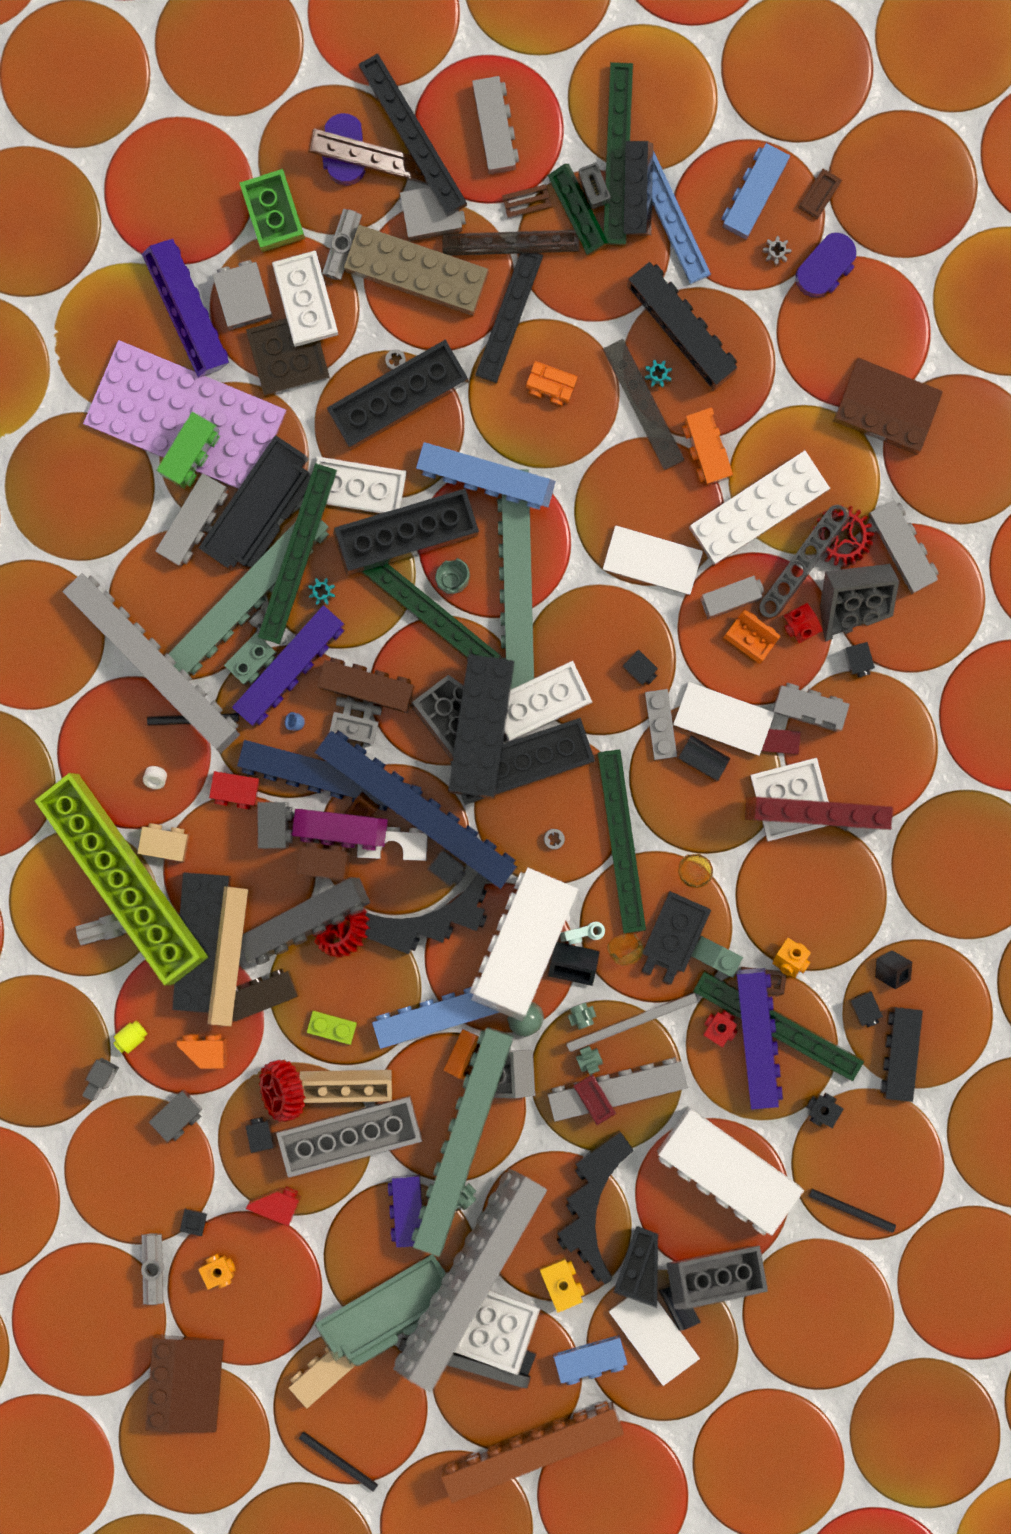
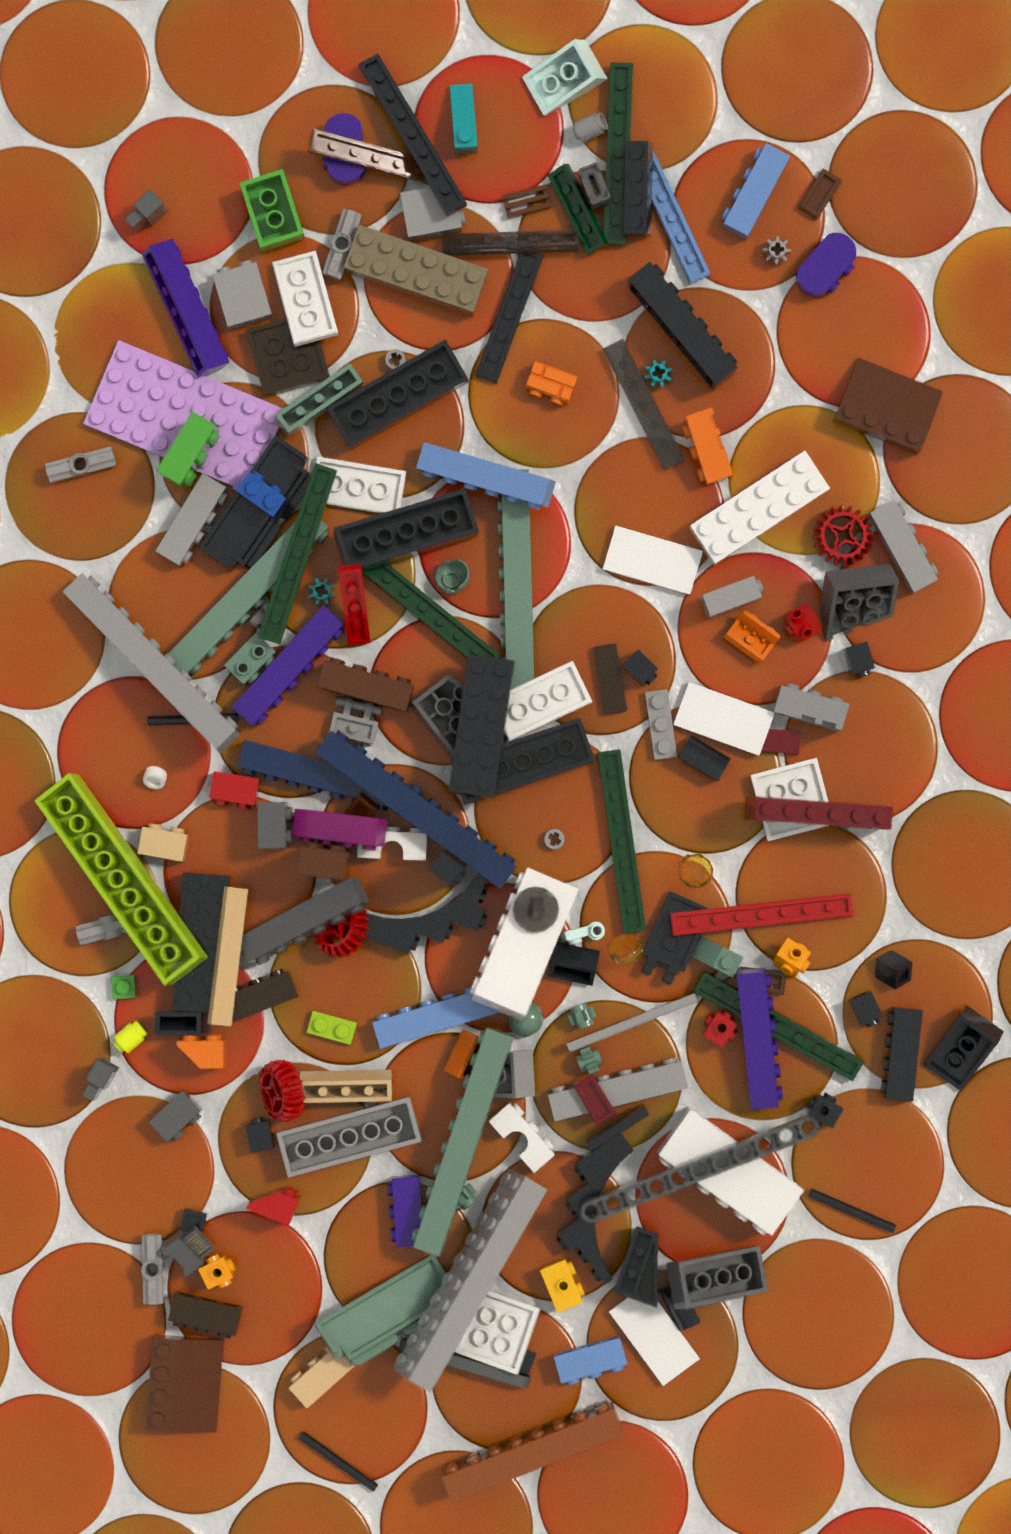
medium blue hinge [285,712,305,731] -> none
light grey brick [472,76,519,174] -> none
dark grey beam [759,505,849,617] -> none
none -> light grey piece [45,446,117,483]
none -> bright green plate [111,975,136,999]
none -> dark grey piece [125,189,168,233]
none -> black brick [155,1012,203,1035]
none -> dark grey piece [161,1225,214,1277]
none -> dark brown brick [168,1291,243,1338]
none -> blue brick [232,470,286,517]
none -> sand green brick [274,363,363,438]
none -> red plate [338,564,371,646]
none -> teal slope [450,84,478,154]
none -> white arch [489,1102,555,1173]
none -> clear smoke tile [512,886,559,934]
none -> light aqua slope [522,39,608,116]
none -> light grey brick [573,112,608,143]
none -> dark grey beam [581,1116,819,1223]
none -> black tile [585,1104,649,1151]
none -> dark brown tile [593,643,627,715]
none -> red tile [670,893,854,936]
none -> black slope [923,1005,1004,1091]

